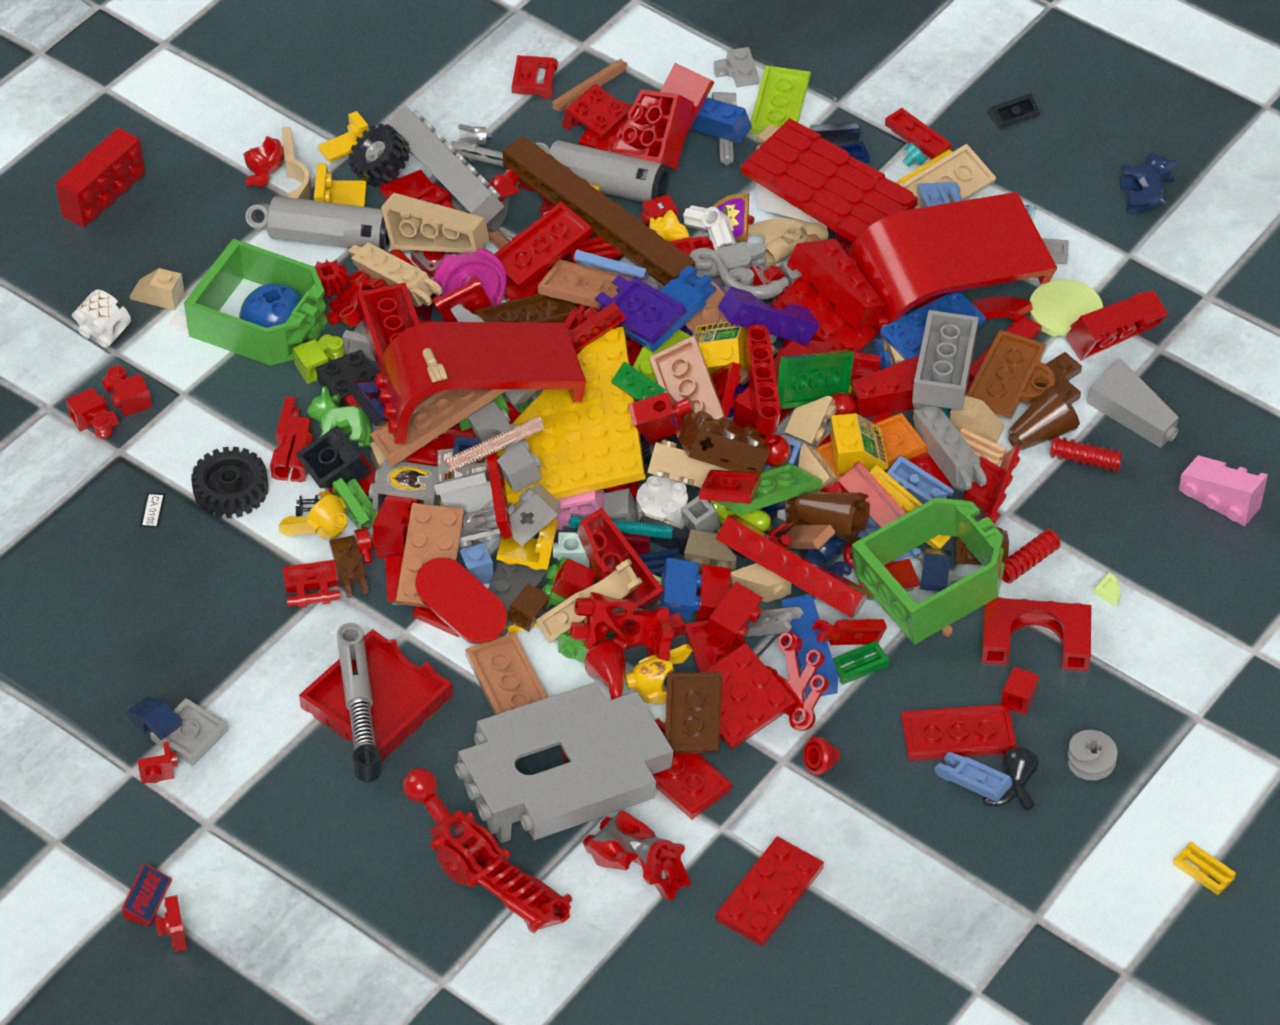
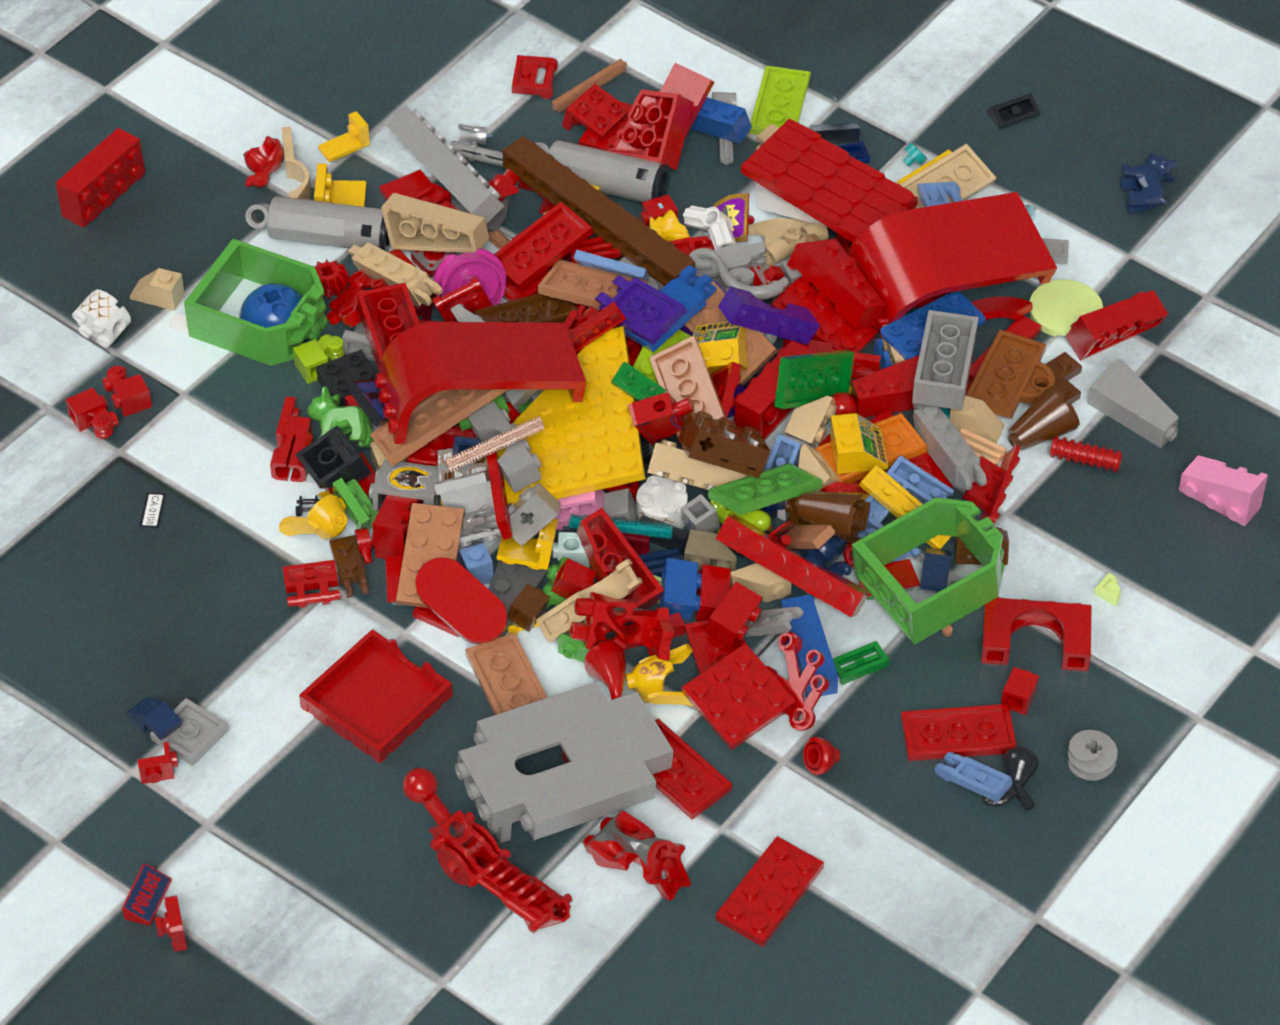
black wheel [191,446,269,518] -> none
piece [337,623,381,782] -> none
black wheel [348,124,410,186] -> none
tan piece [422,348,447,383] -> none
reddish brown tile [665,672,723,754] -> none
red tile [699,470,761,504] -> none
light grey hinge [714,47,759,87] -> none
red beam [744,324,781,435] -> none
red piece [763,434,790,466] -> none
red plate [812,619,887,645] -> none
panel [838,461,907,528] -> none
red plate [885,108,951,159] -> none
red piece [1002,529,1061,584] -> none
yellow tile [1173,842,1236,896] -> none

